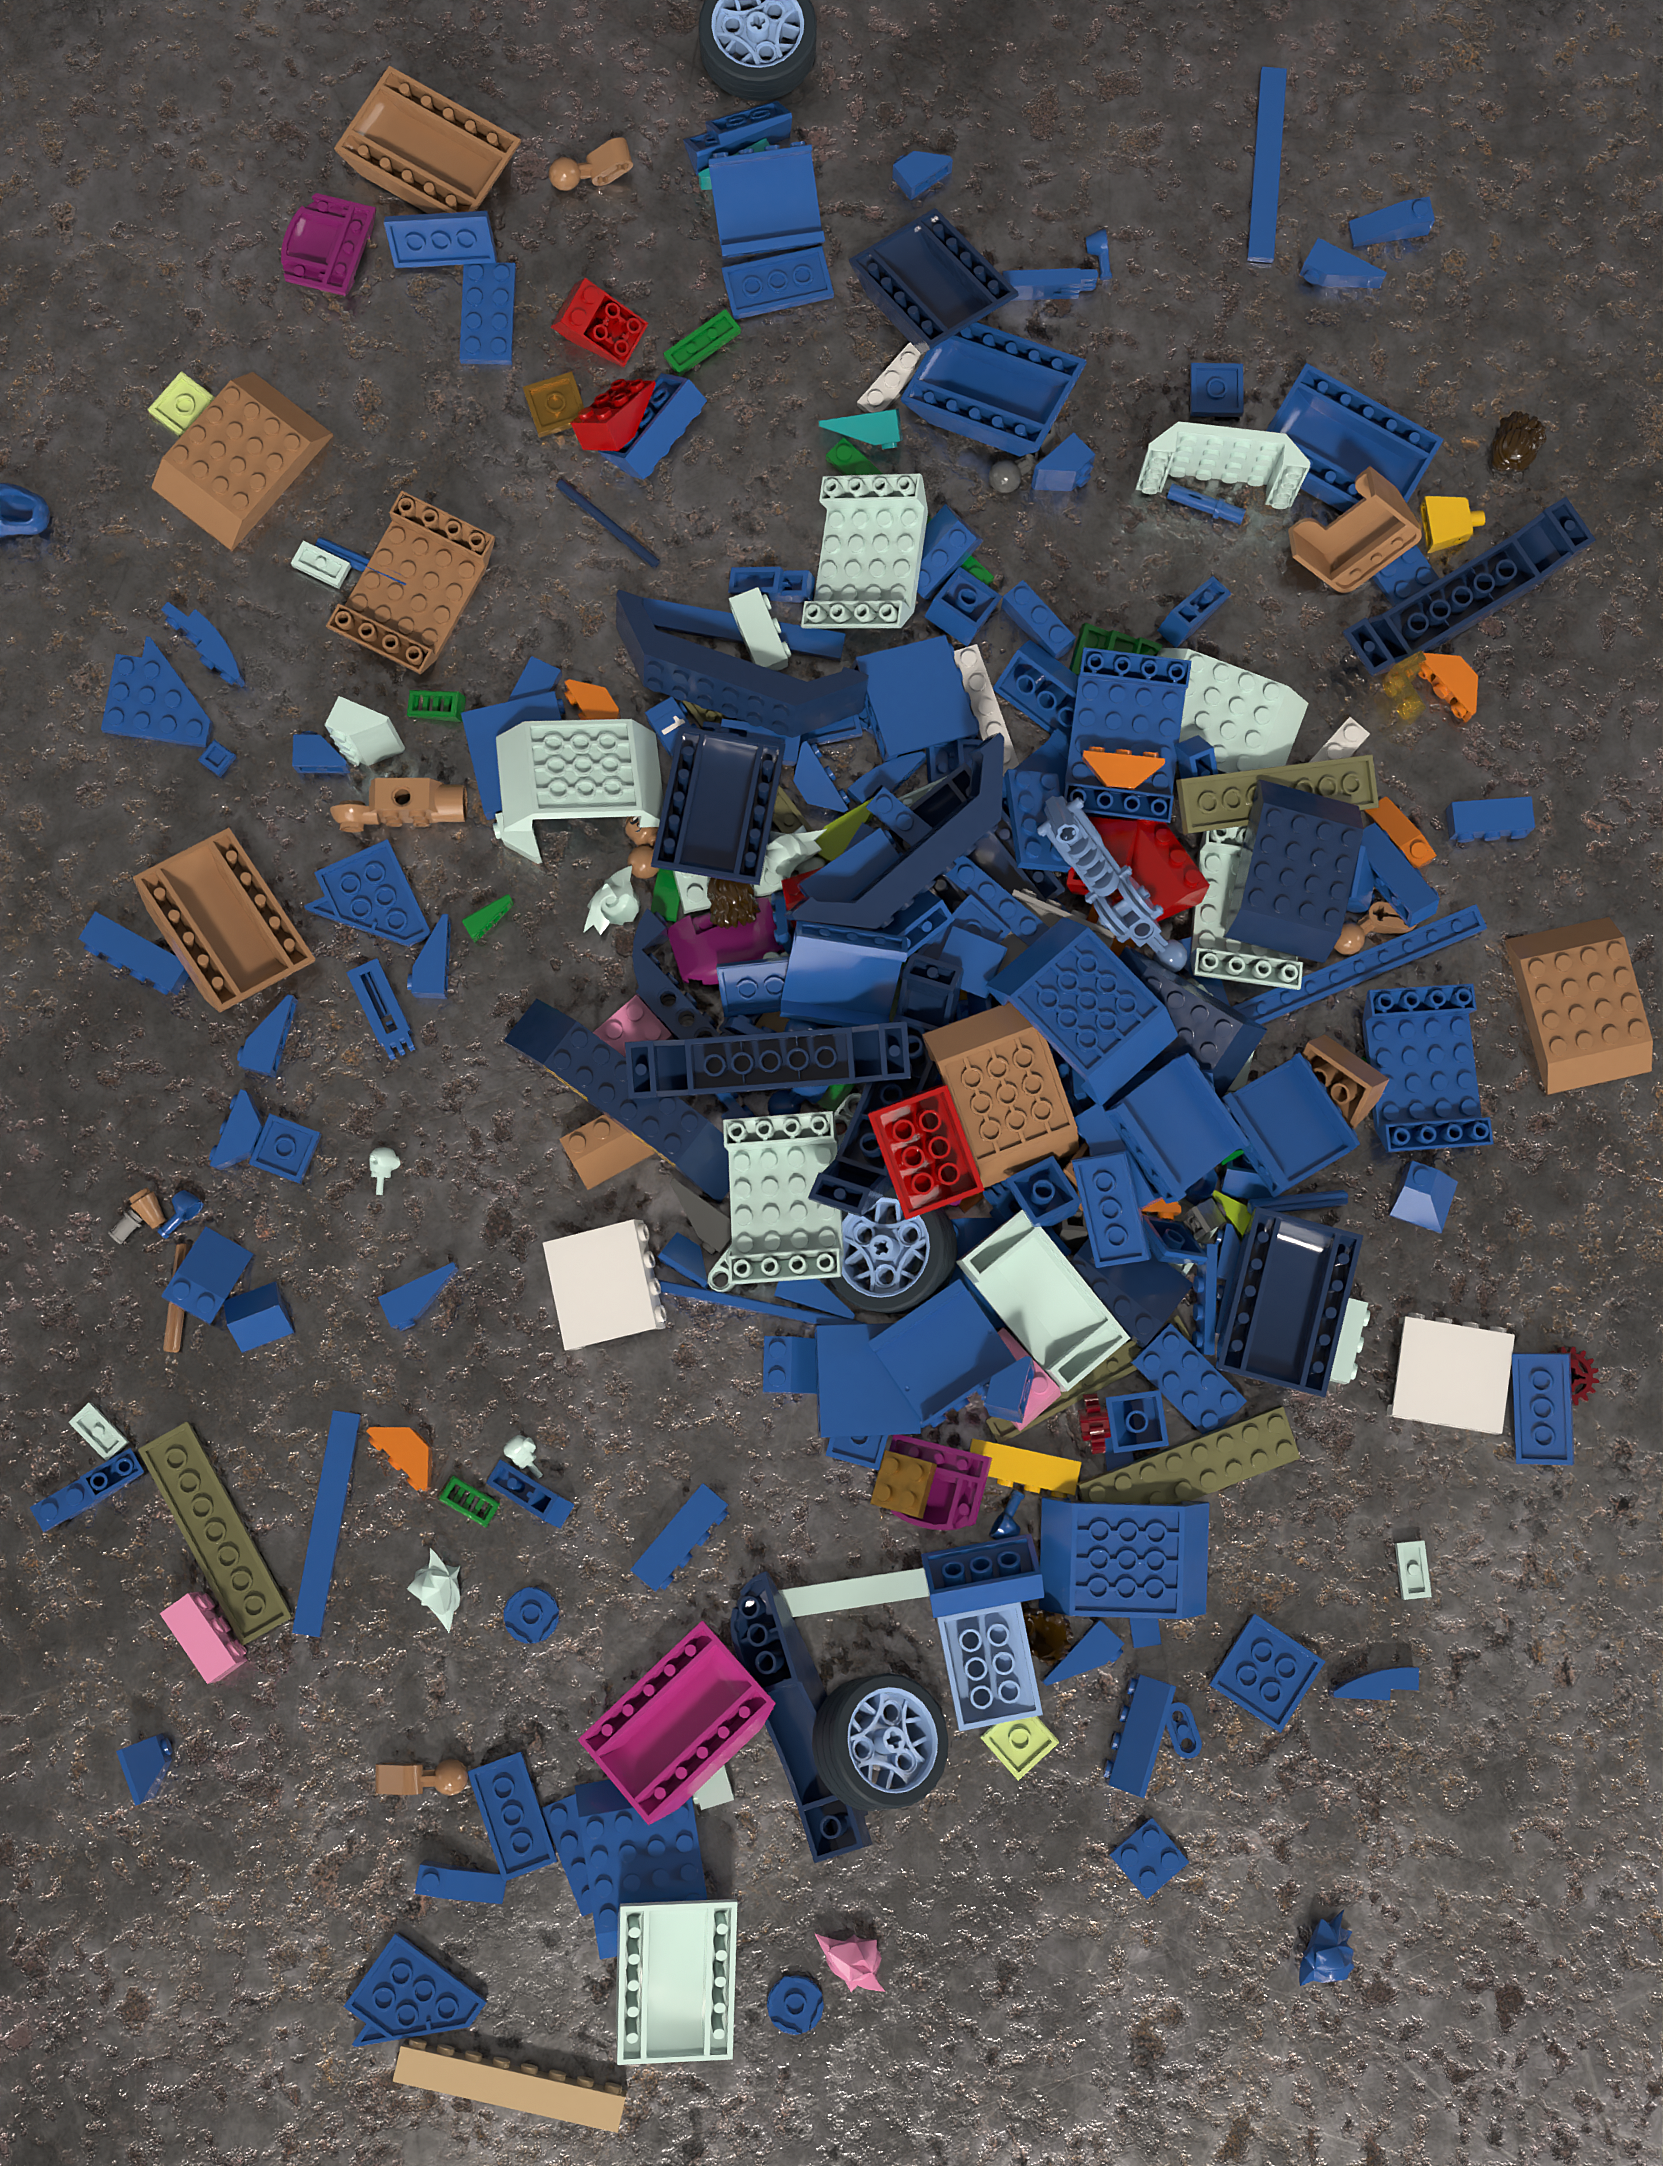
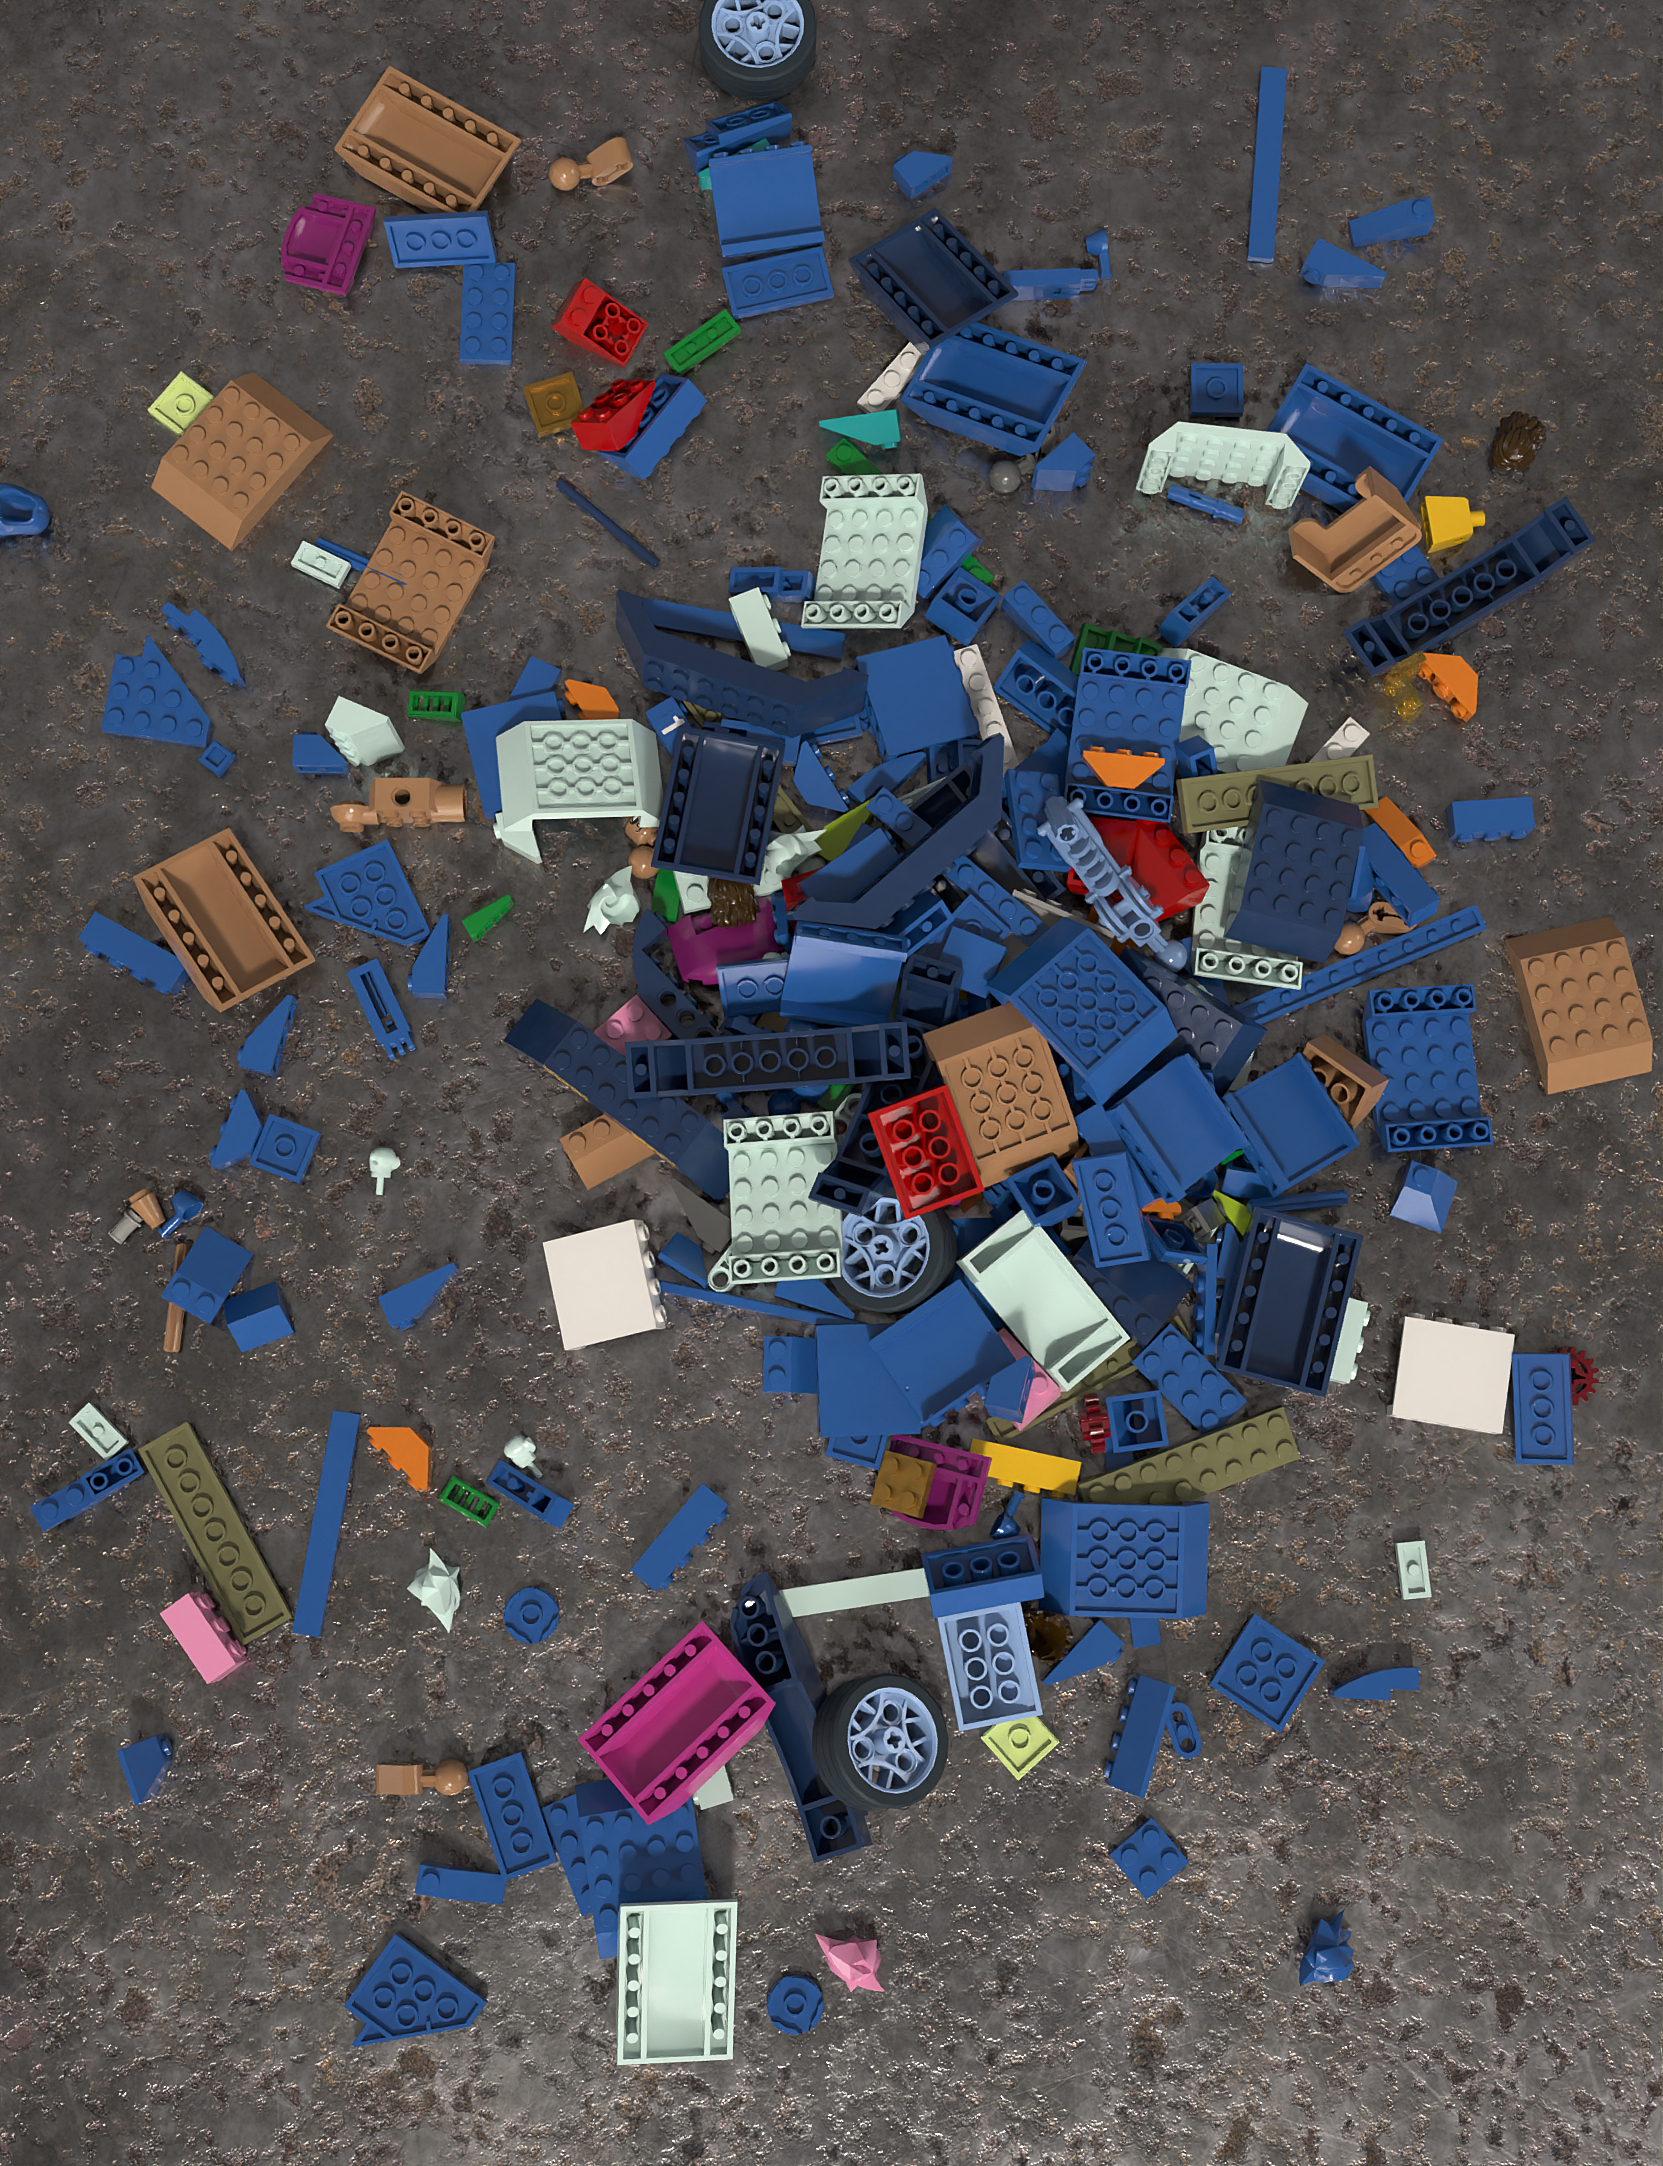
tan brick [393,2038,628,2133] -> none

